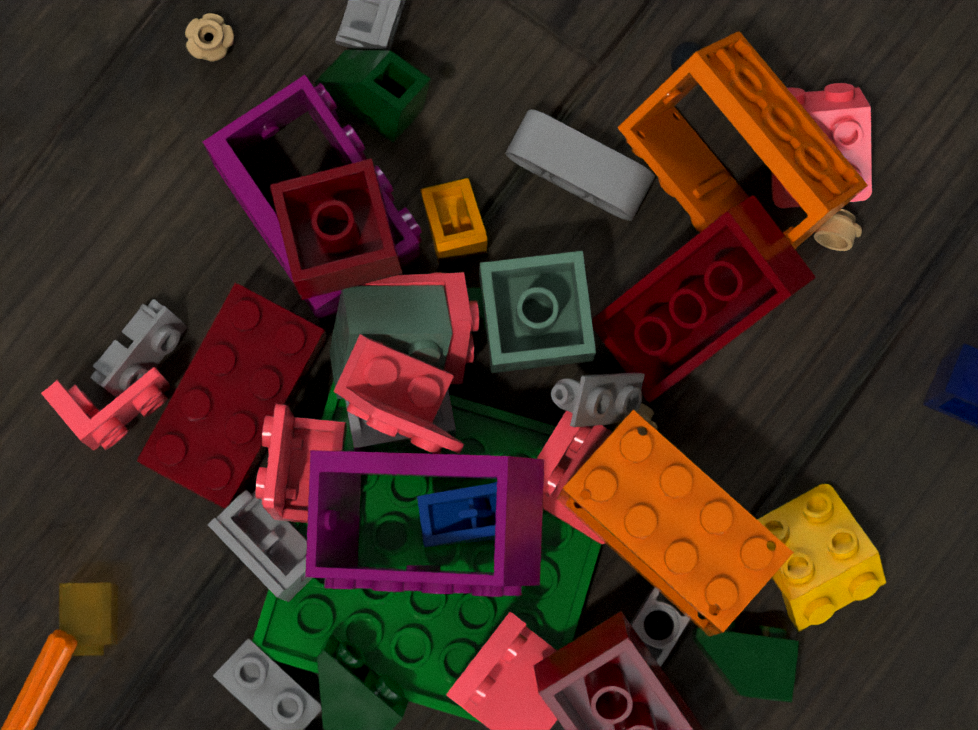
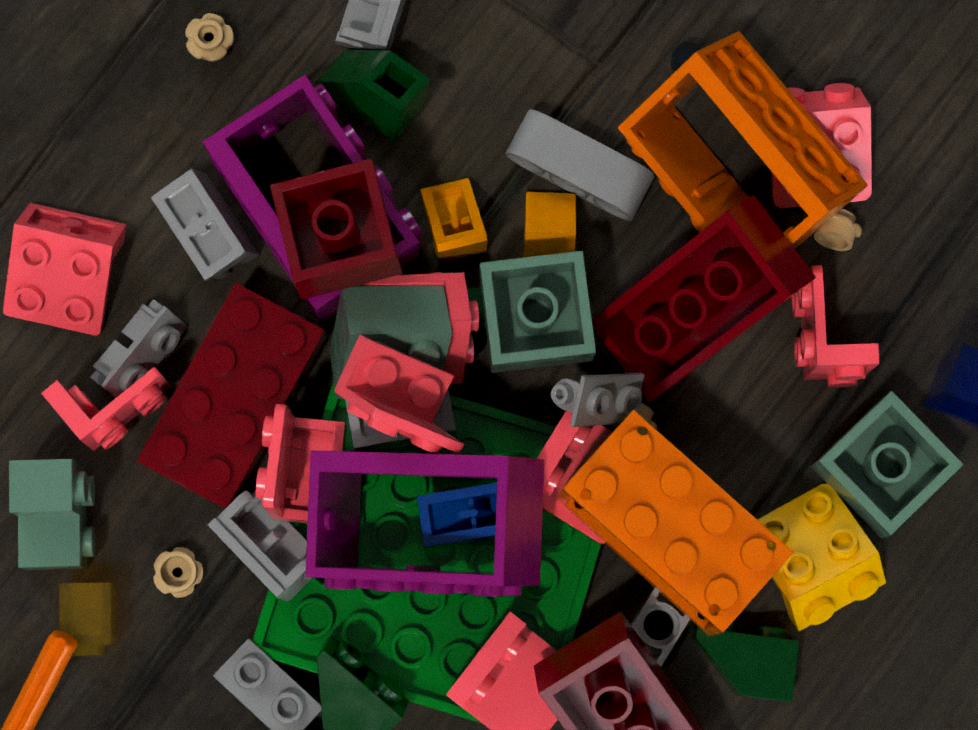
none -> coral bracket [3,203,127,336]
none -> sand green brick [9,459,96,570]
none -> light grey hinge [151,169,260,281]
none -> tan plate [153,547,203,598]
none -> light orange slope [523,191,576,258]
none -> coral bracket [791,265,879,387]
none -> sand green brick [811,391,964,539]

